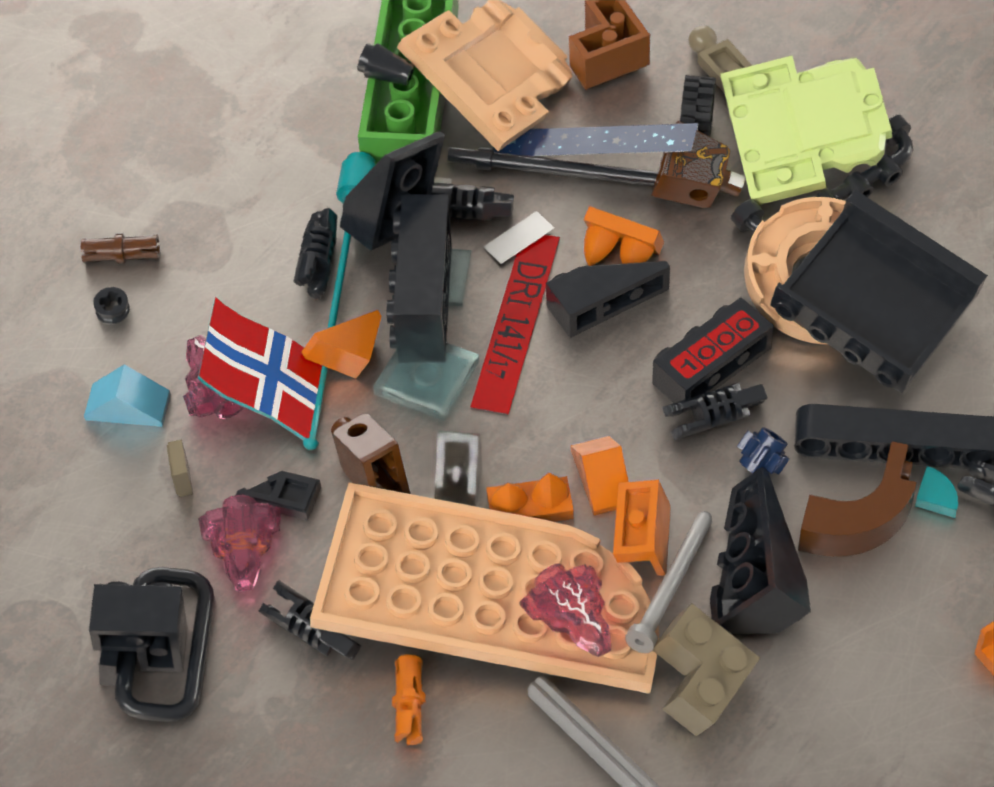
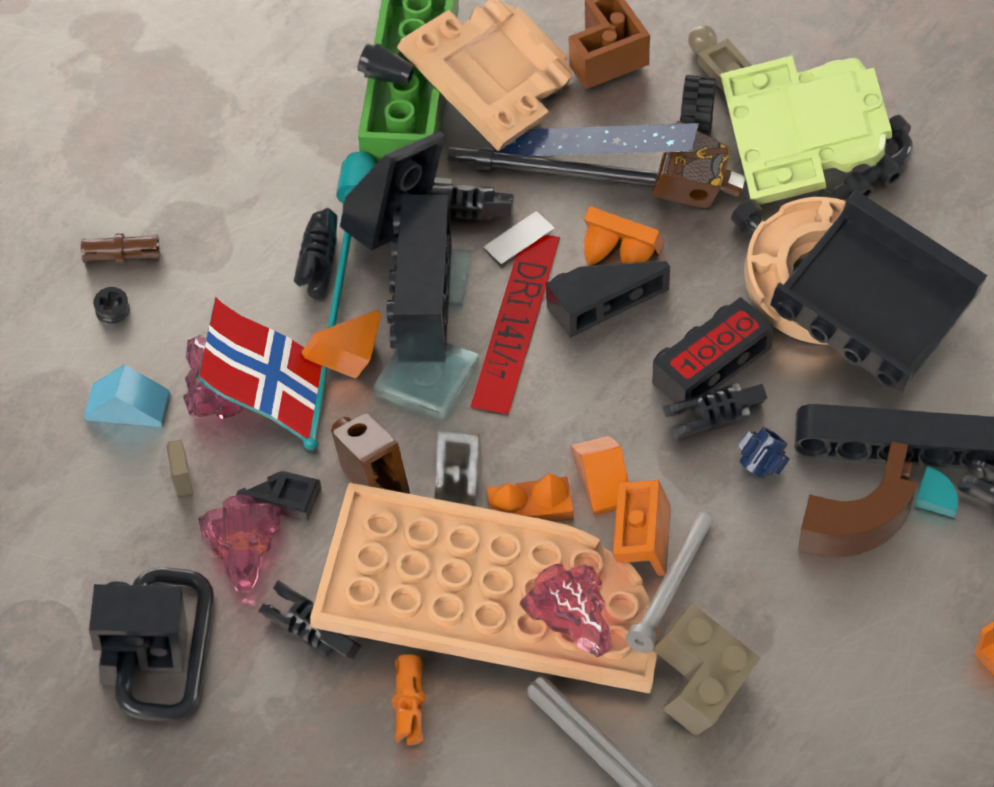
black wedge [710,467,811,634] -> none

